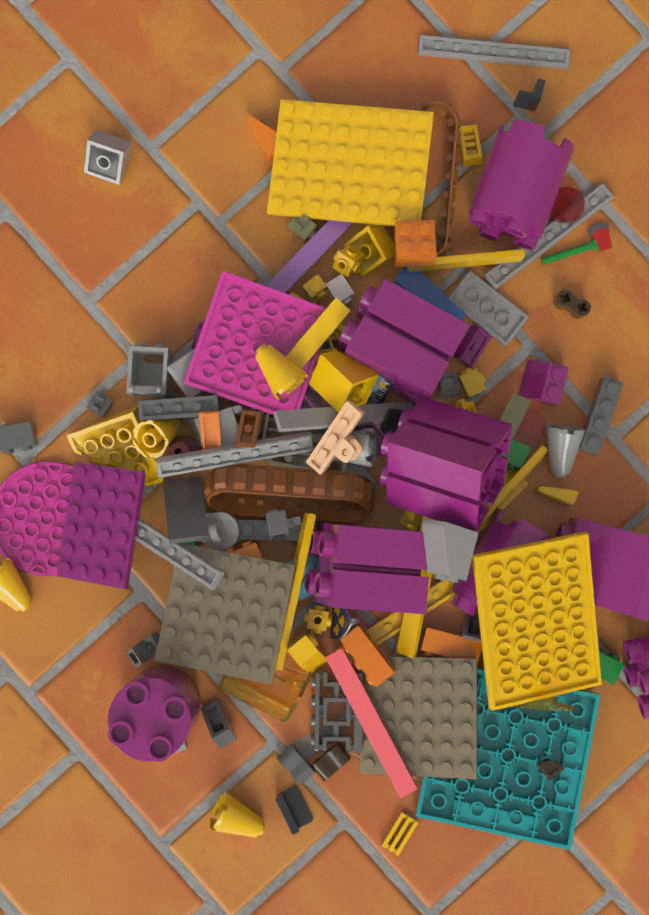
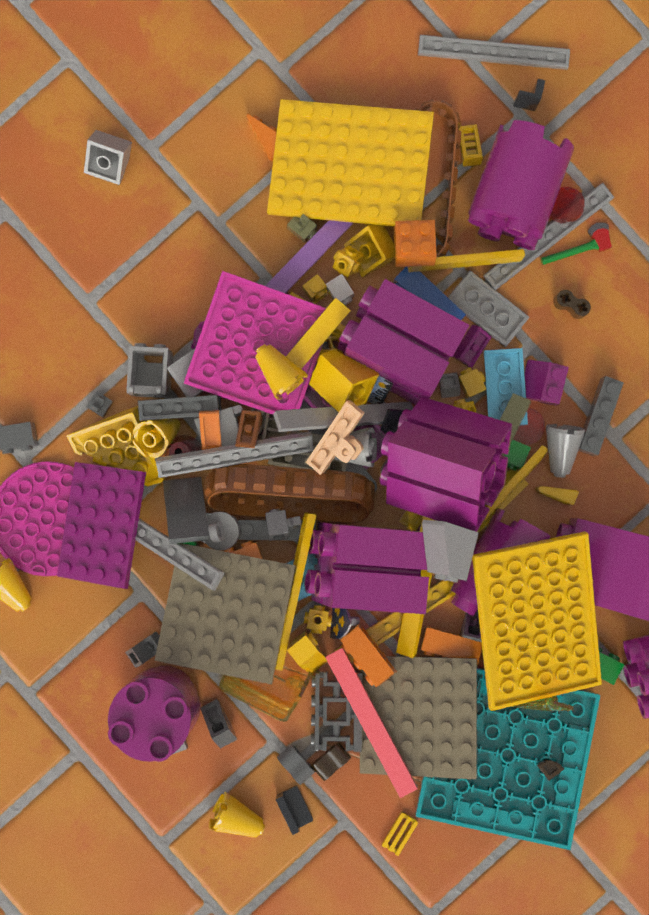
none -> medium azure plate [484,348,528,425]

